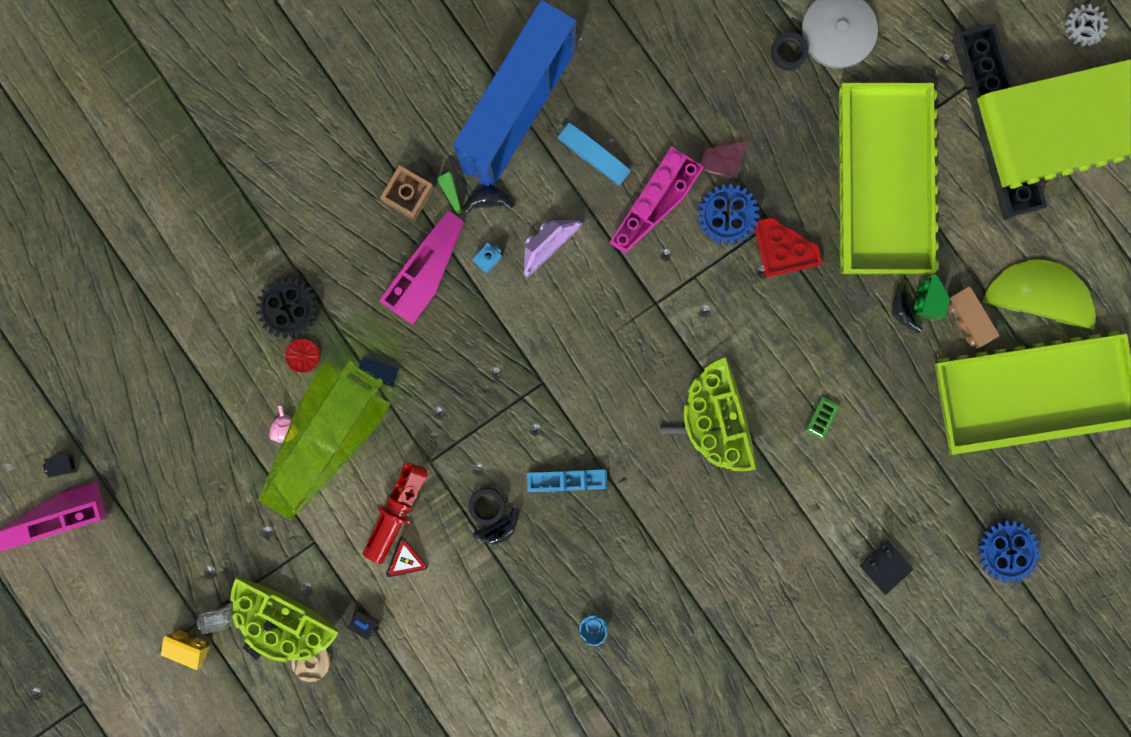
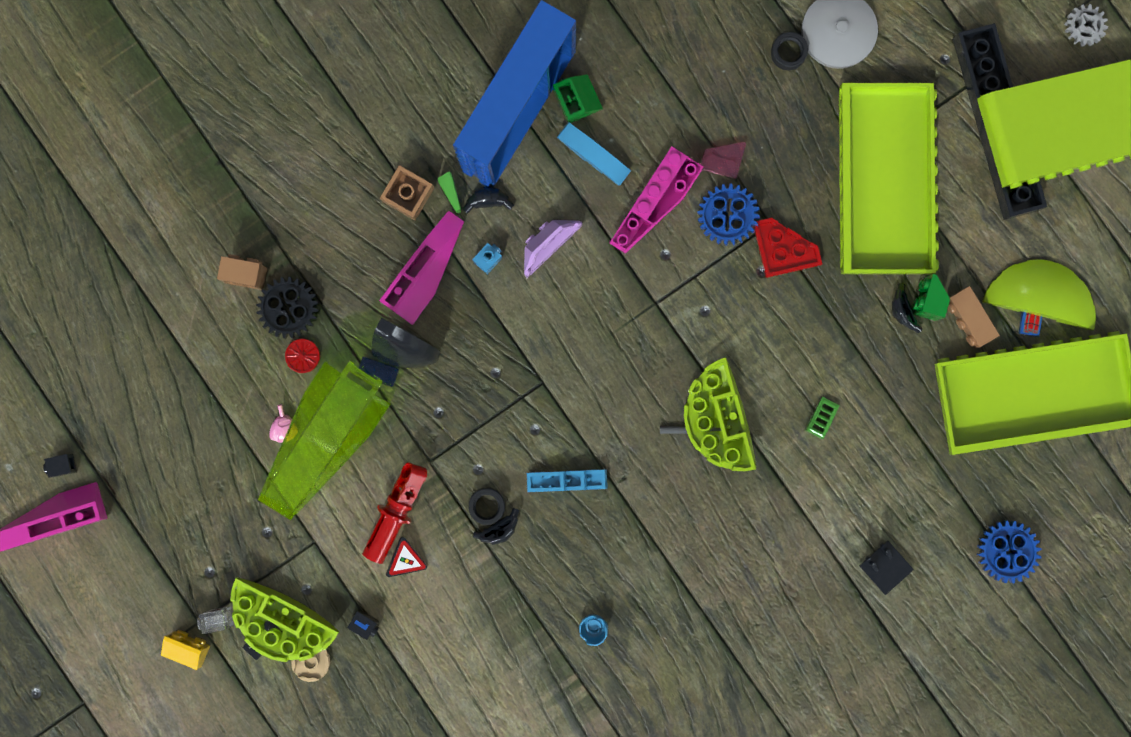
none -> medium nougat brick [217,254,267,290]
none -> black panel [371,318,440,368]
none -> green slope [553,74,603,123]
none -> tile [1018,312,1042,337]

